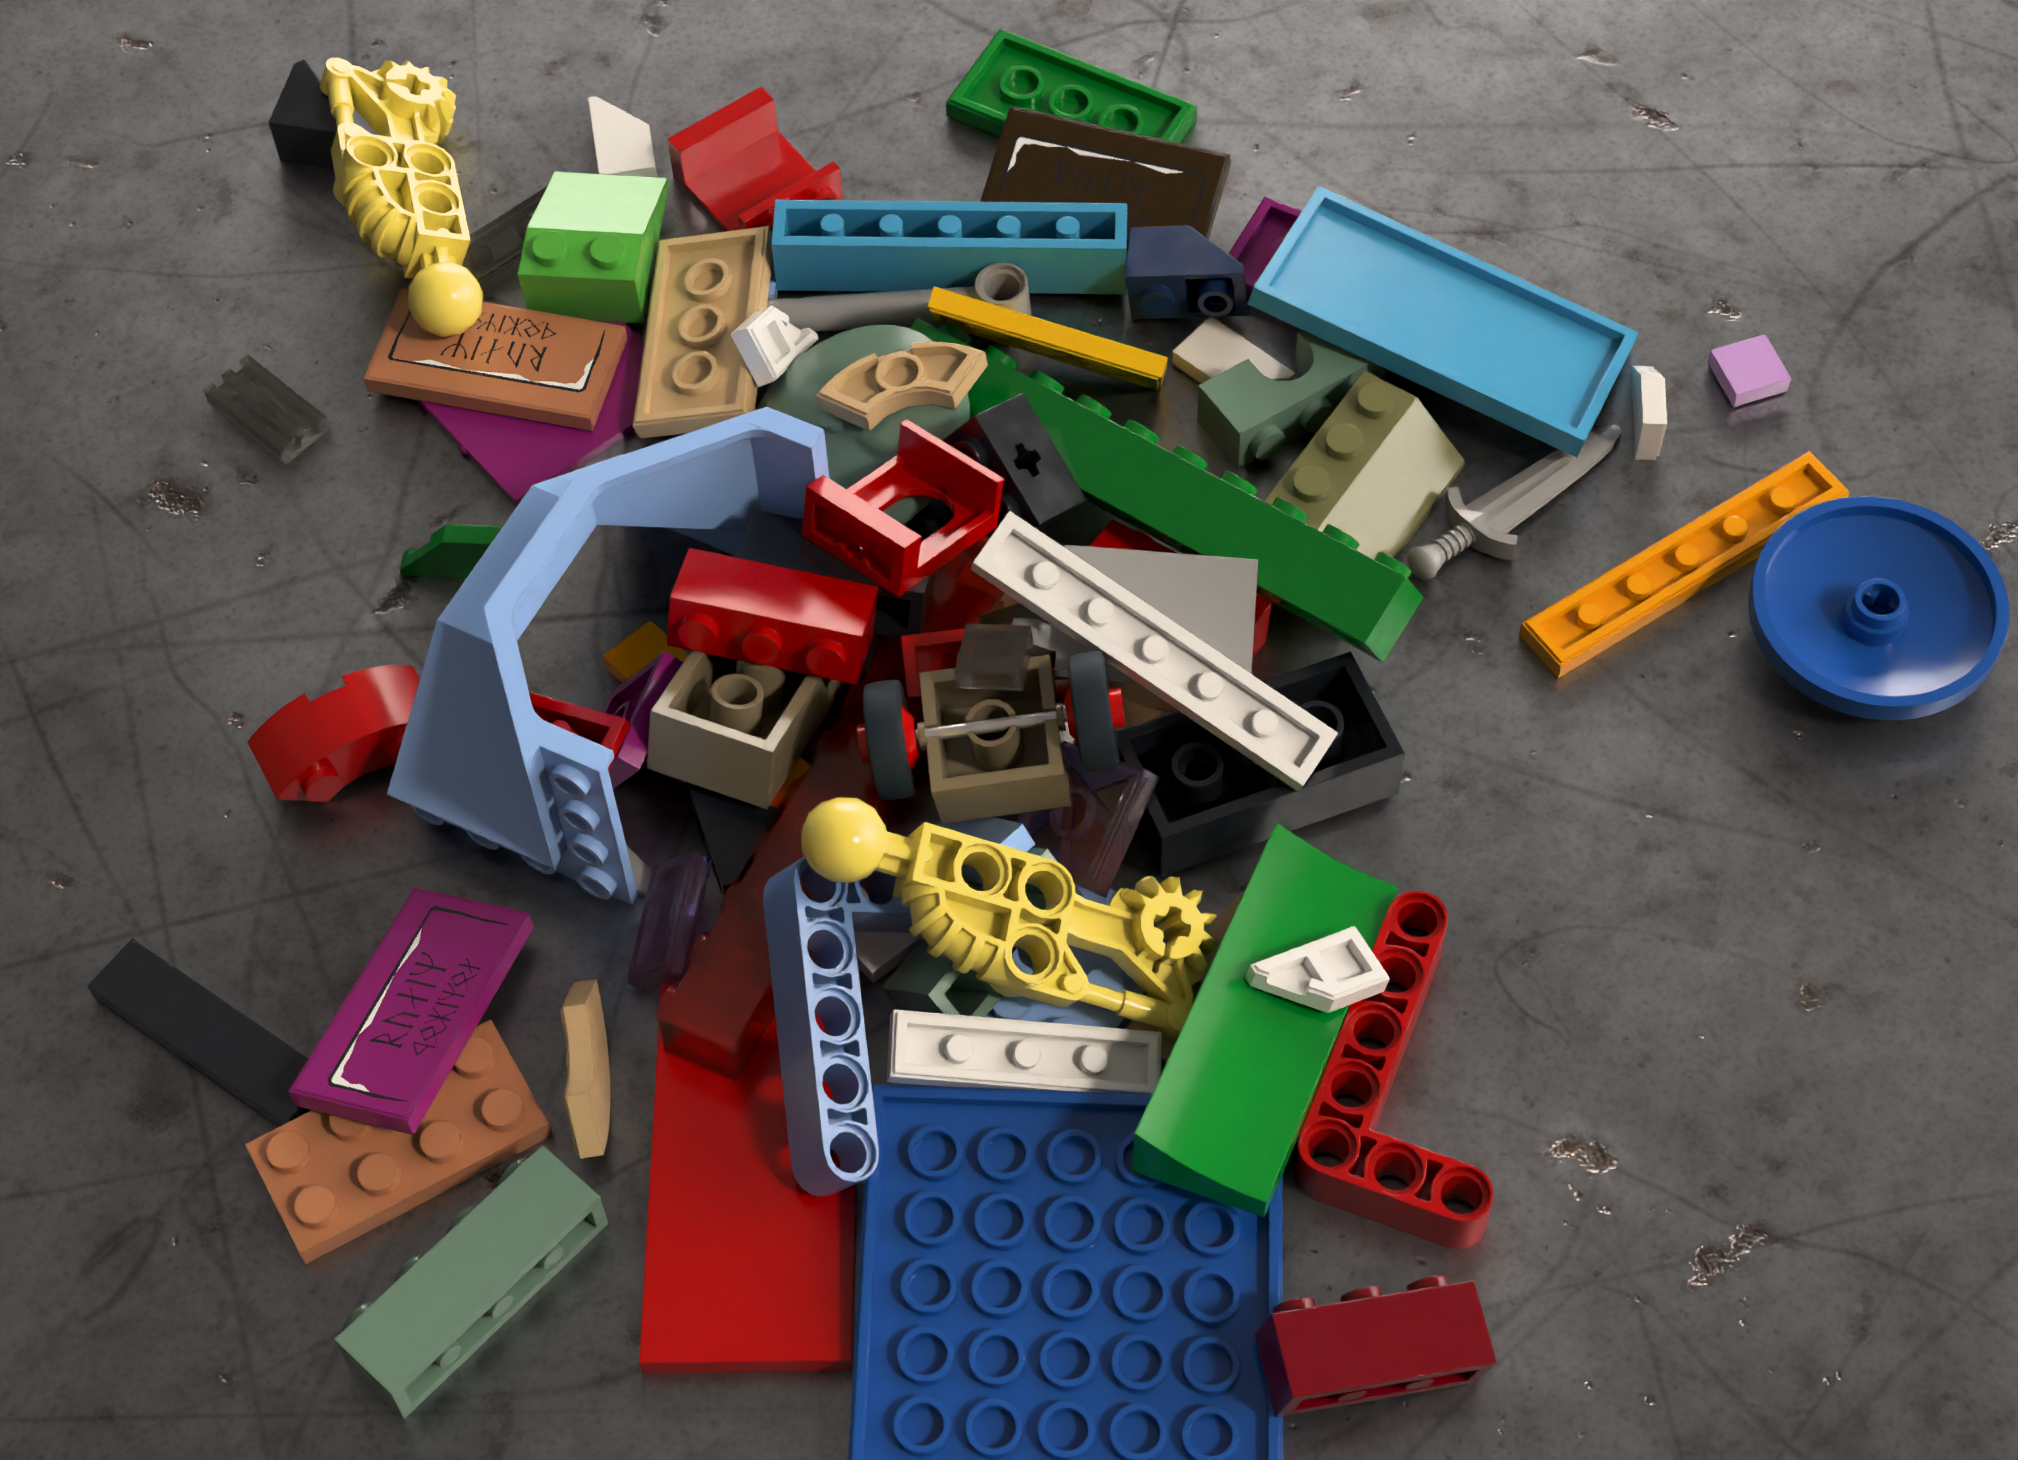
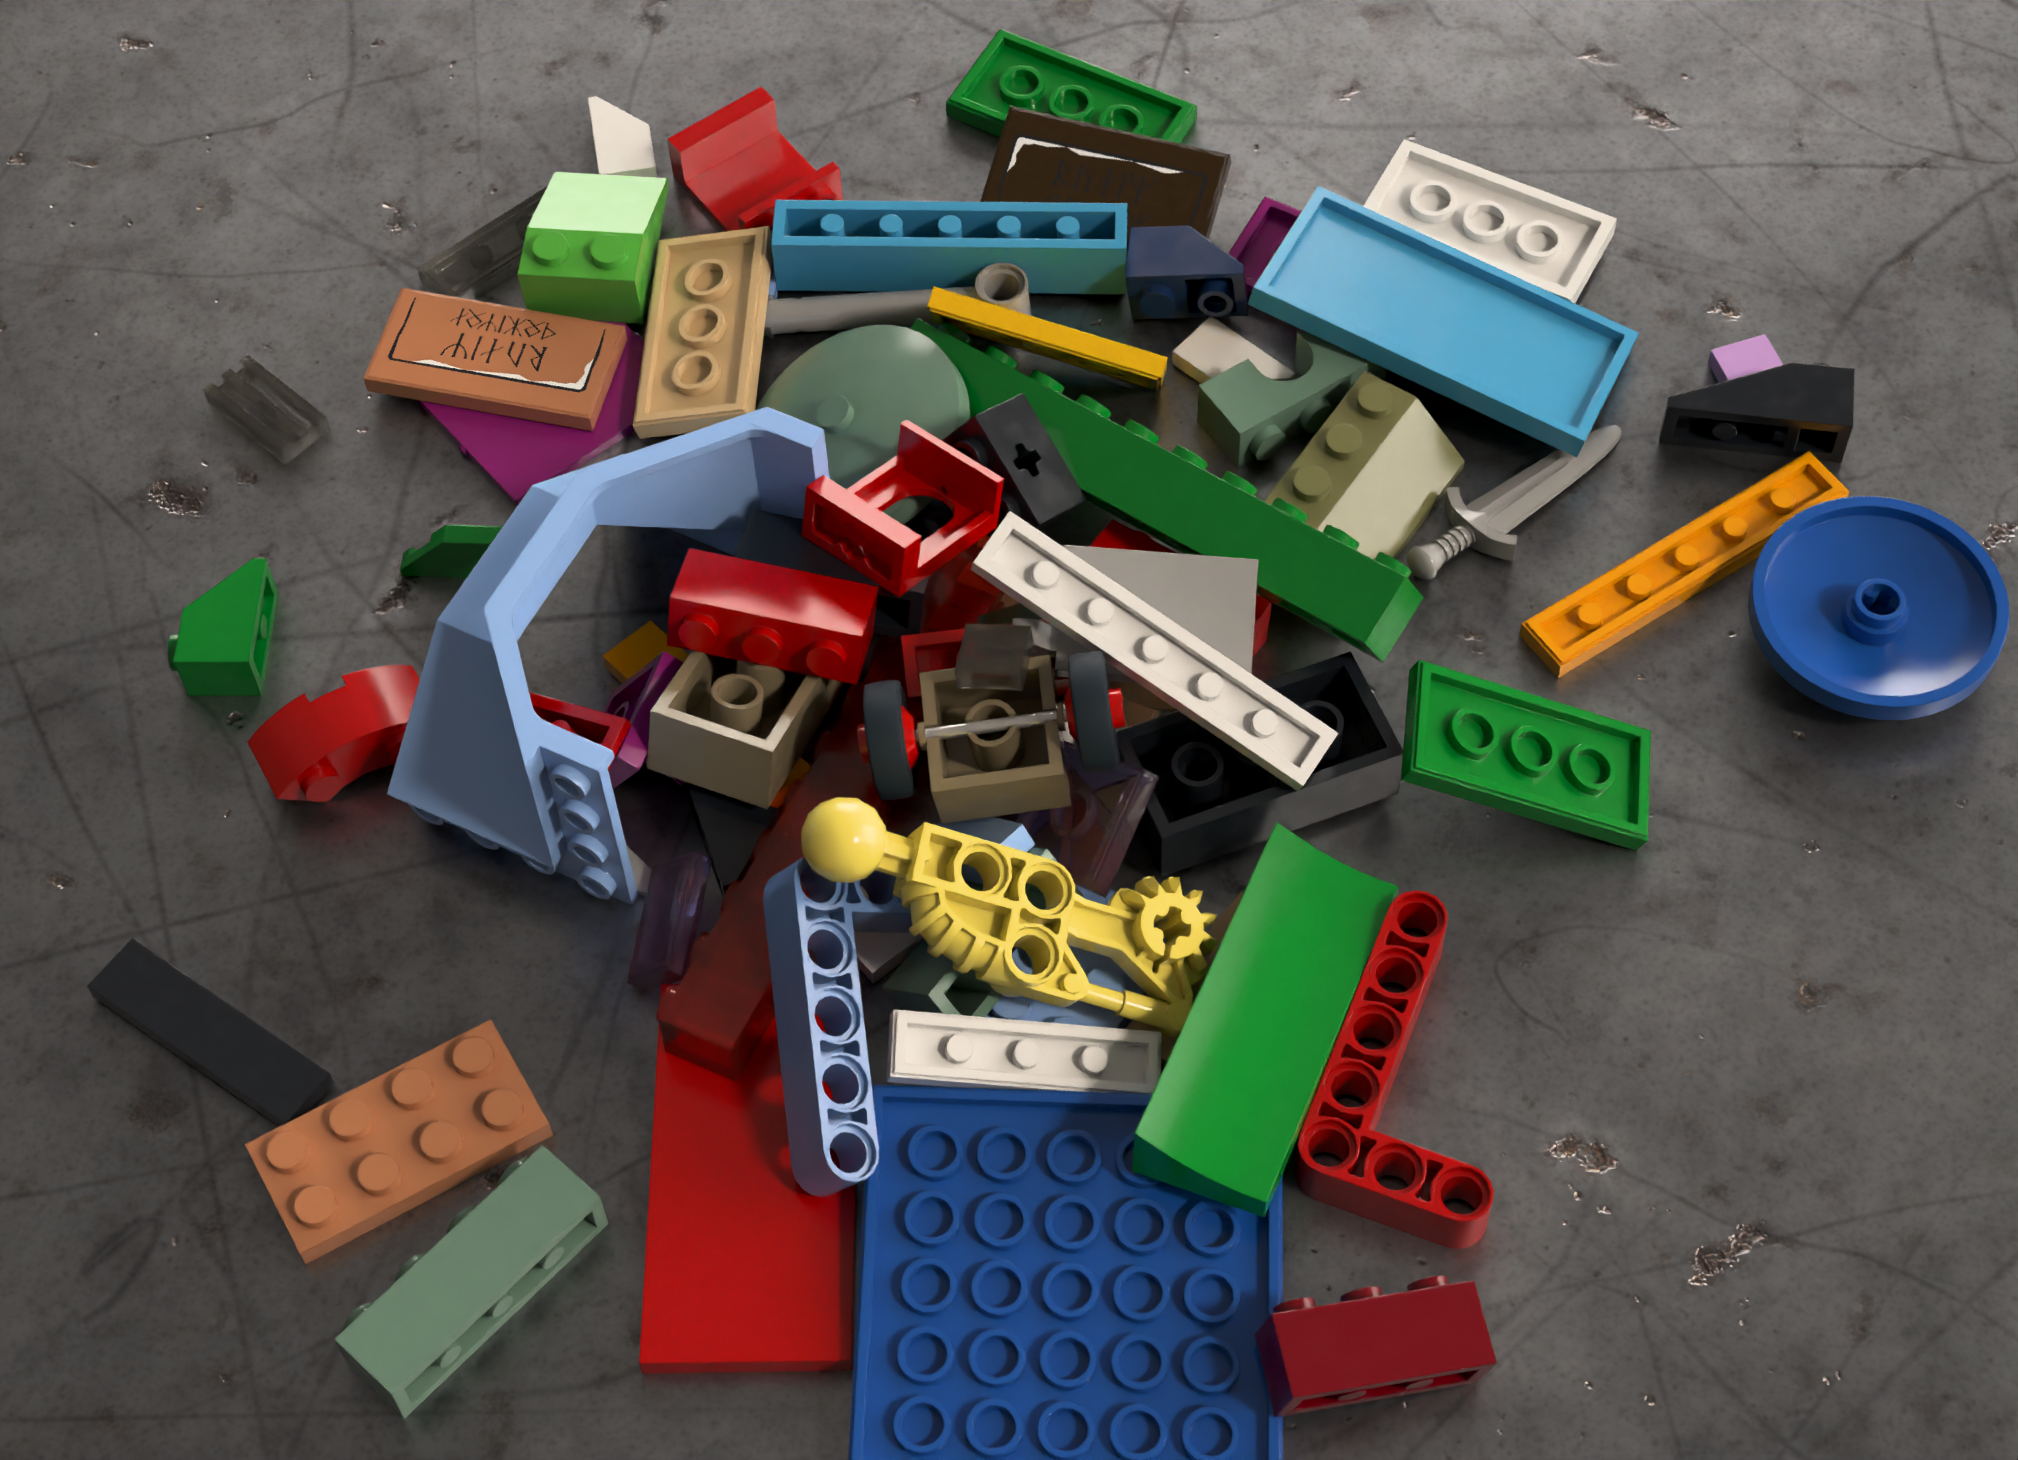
black slope [268,59,337,169] -> none
magenta tile [289,887,534,1135] -> none
light yellow arm [319,58,483,337] -> none
tan tile [560,979,611,1159] -> none
white tile [730,305,818,387] -> none
tan tile [815,342,988,431] -> none
white tile [1245,926,1390,1013] -> none
white tile [1631,366,1667,460] -> none
none -> green slope [168,558,279,696]
none -> white plate [1363,139,1617,303]
none -> green tile [1401,660,1651,851]
none -> black slope [1659,362,1854,463]

